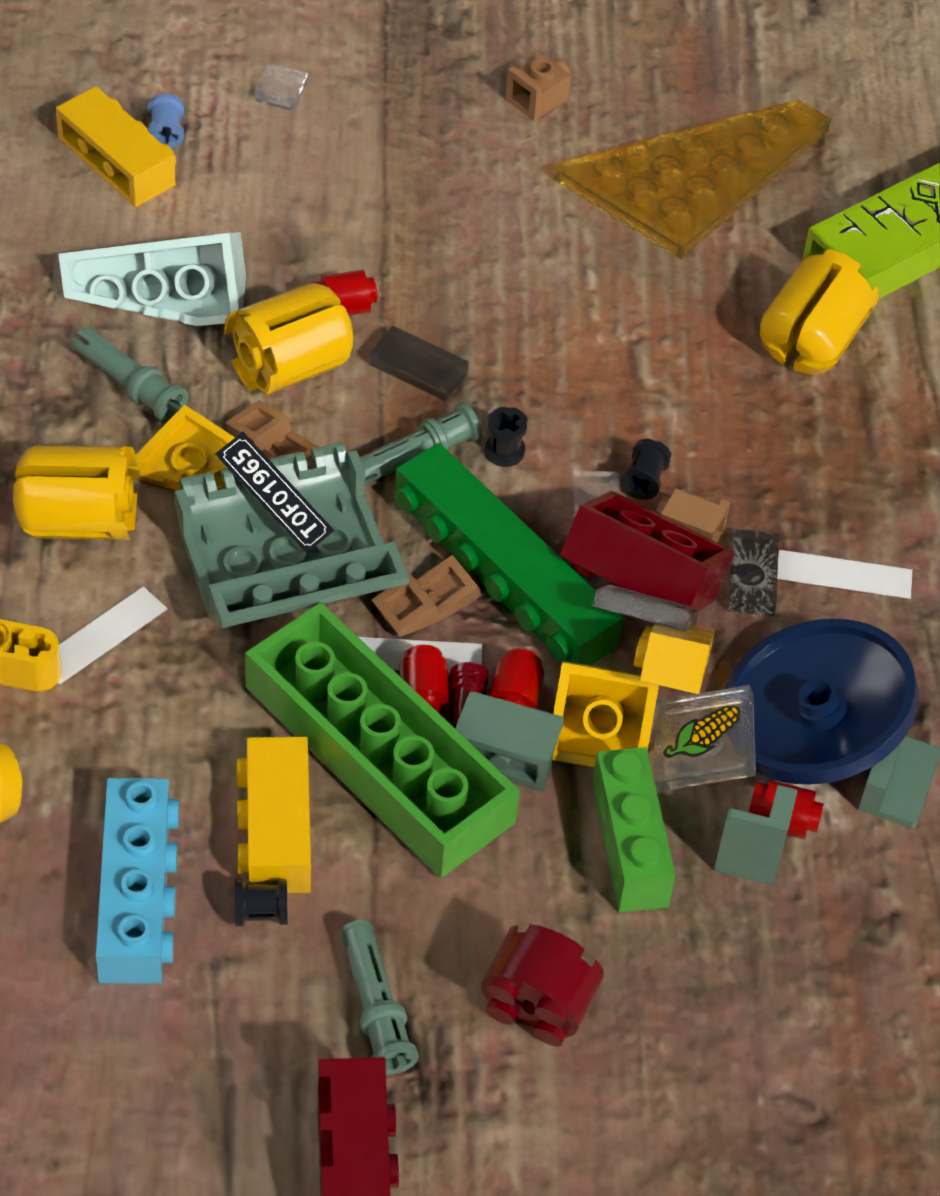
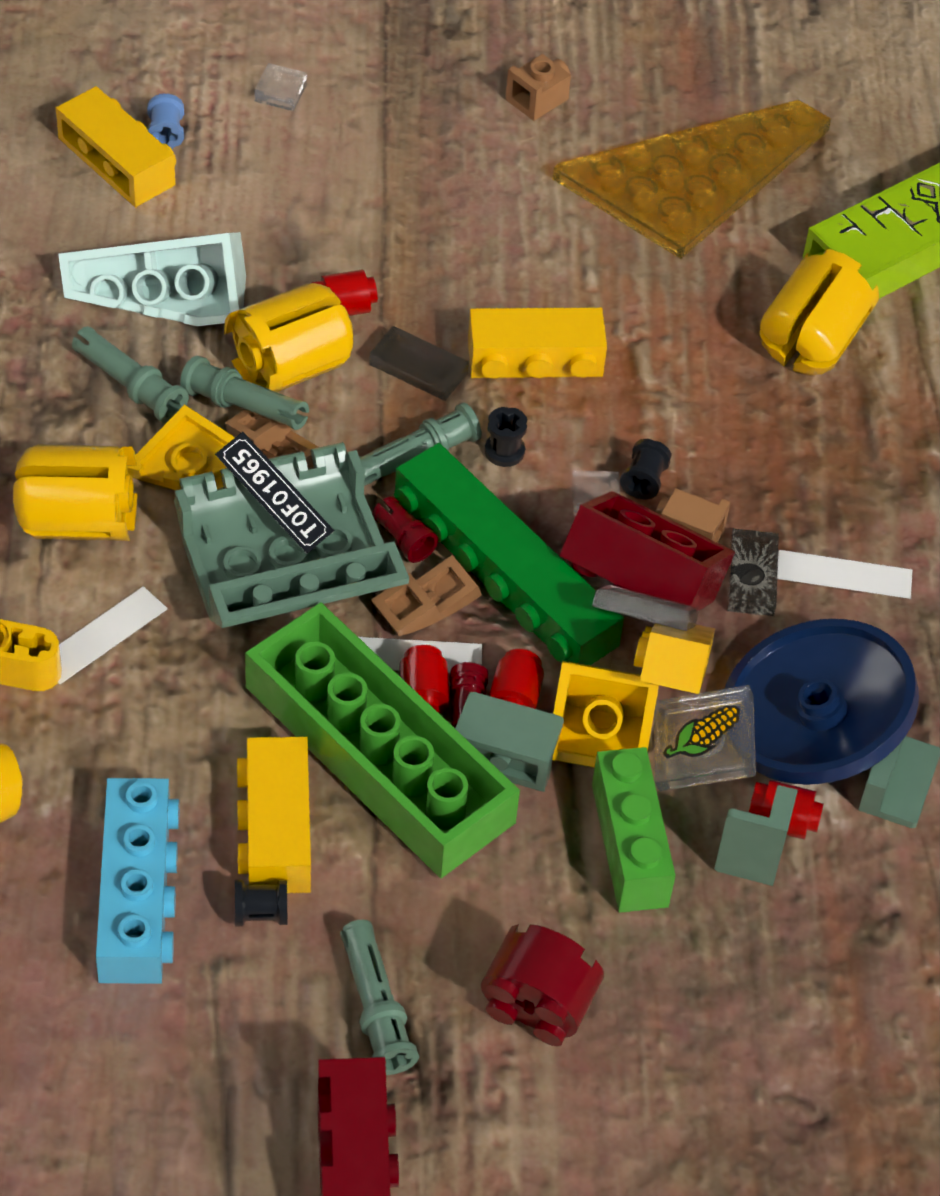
none -> sand green pin [180,356,309,430]
none -> dark red pin [372,496,438,563]
none -> yellow brick [468,307,607,379]

